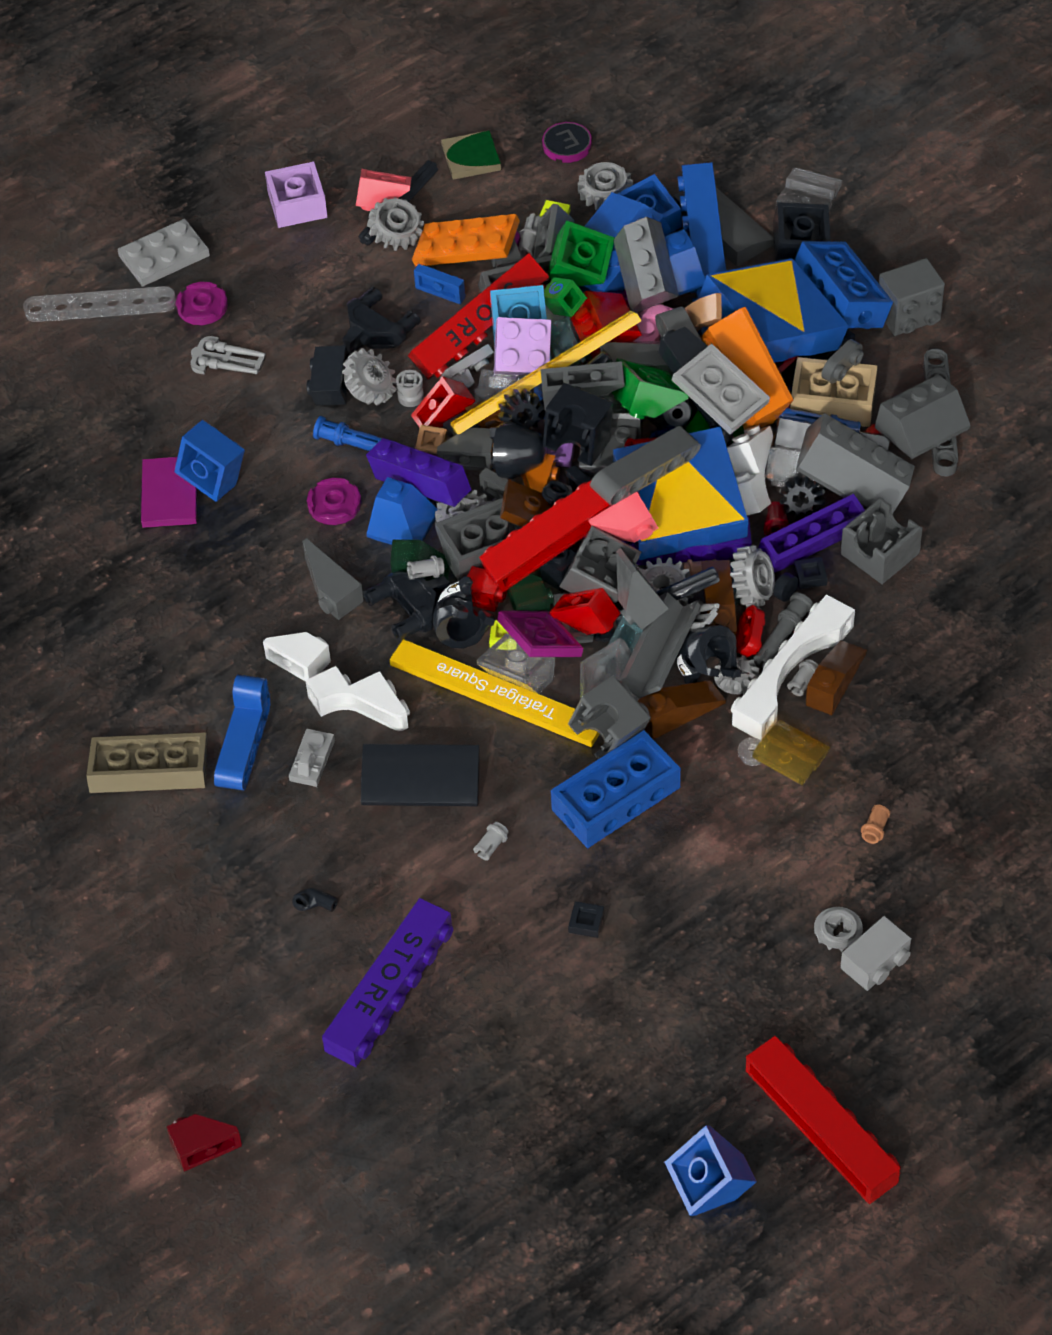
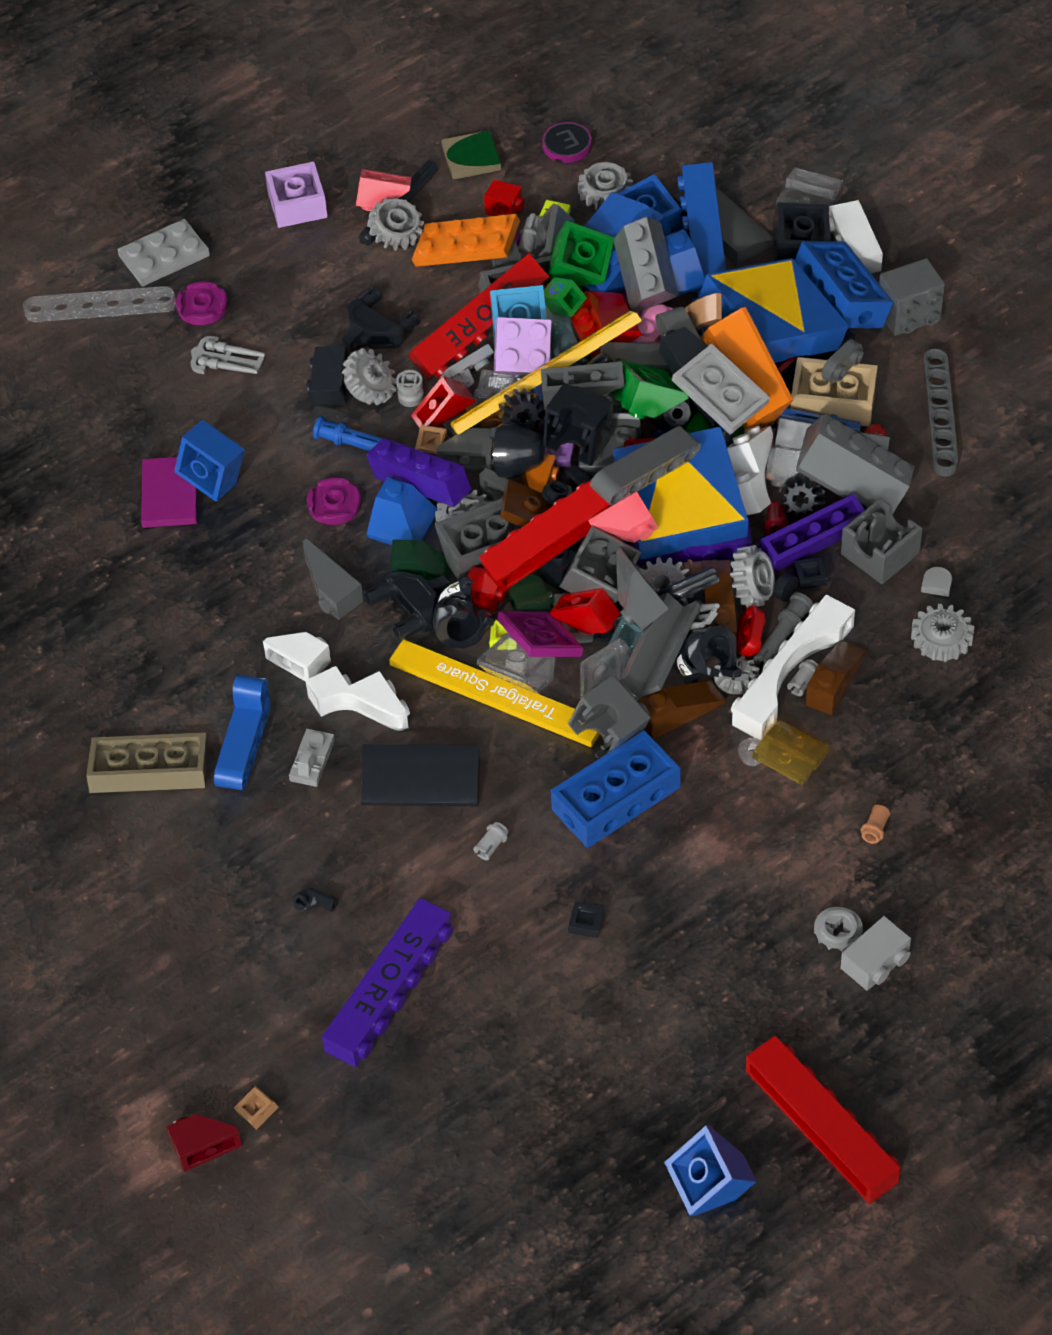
light grey pin [407,556,444,579] -> none
blue plate [414,264,465,305] -> none
dark grey slope [875,374,970,459] -> none
none -> medium nougat tile [234,1086,279,1130]
none -> red brick [484,179,525,216]
none -> white brick [829,200,883,273]
none -> light grey gear [911,604,974,662]
none -> light grey tile [921,567,952,597]

